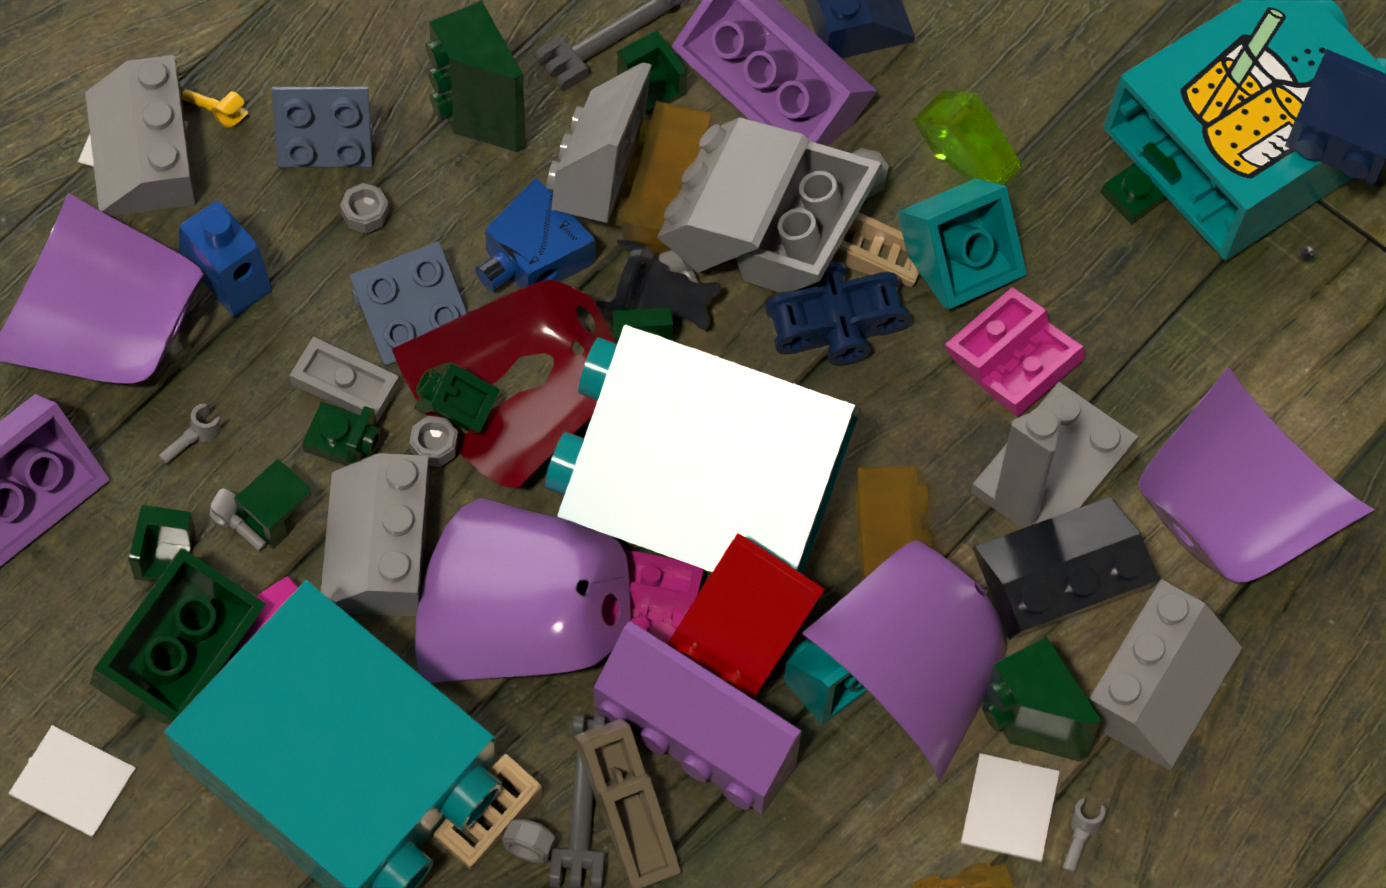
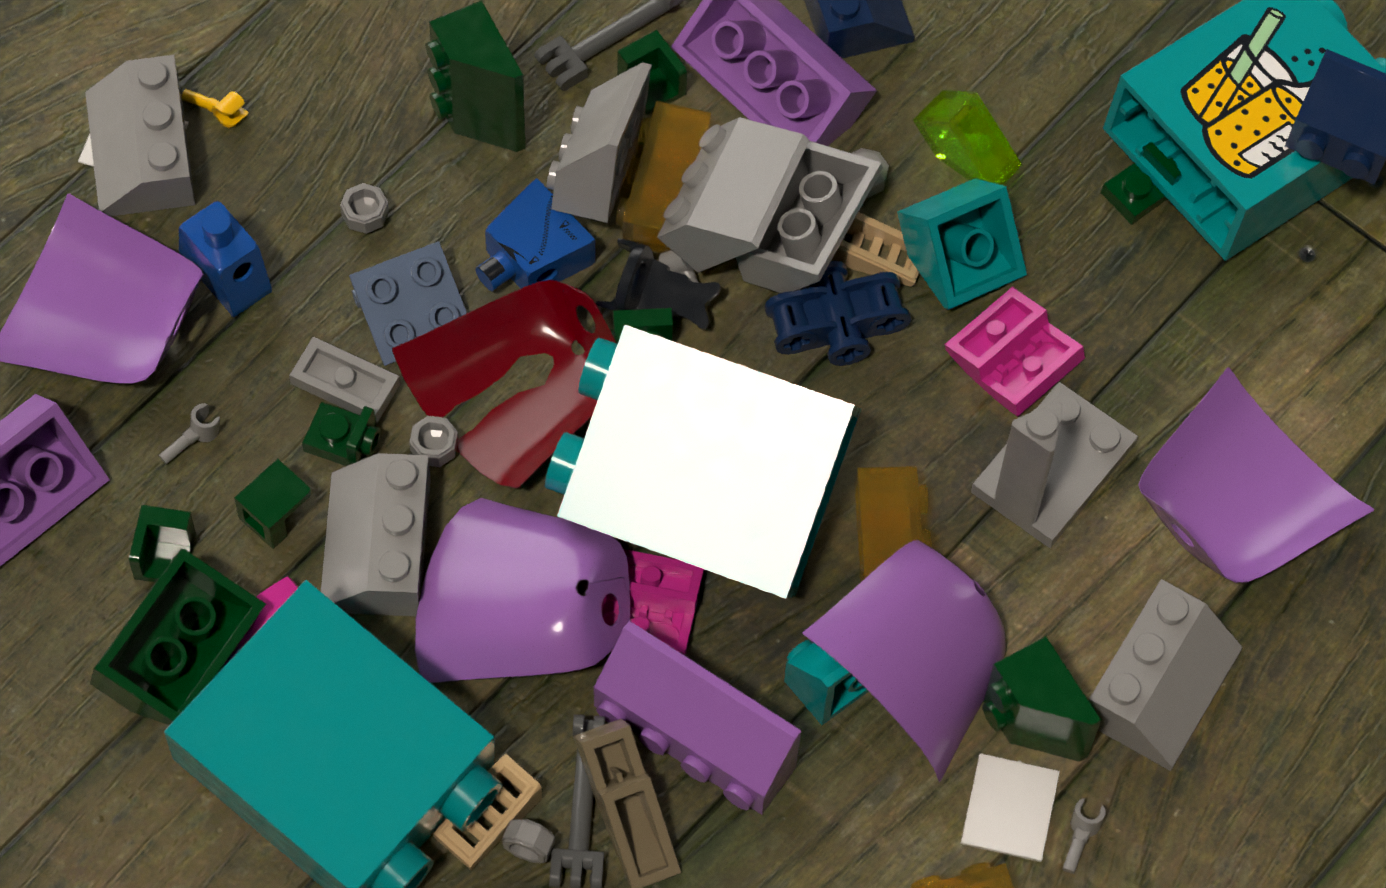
white window [9,725,136,838] -> none
light grey hand [210,489,267,552] -> none
sand blue hinge [272,87,373,167] -> none
dark green bracket [414,362,500,434] -> none
red slope [667,533,824,699] -> none
black slope [973,497,1159,640] -> none

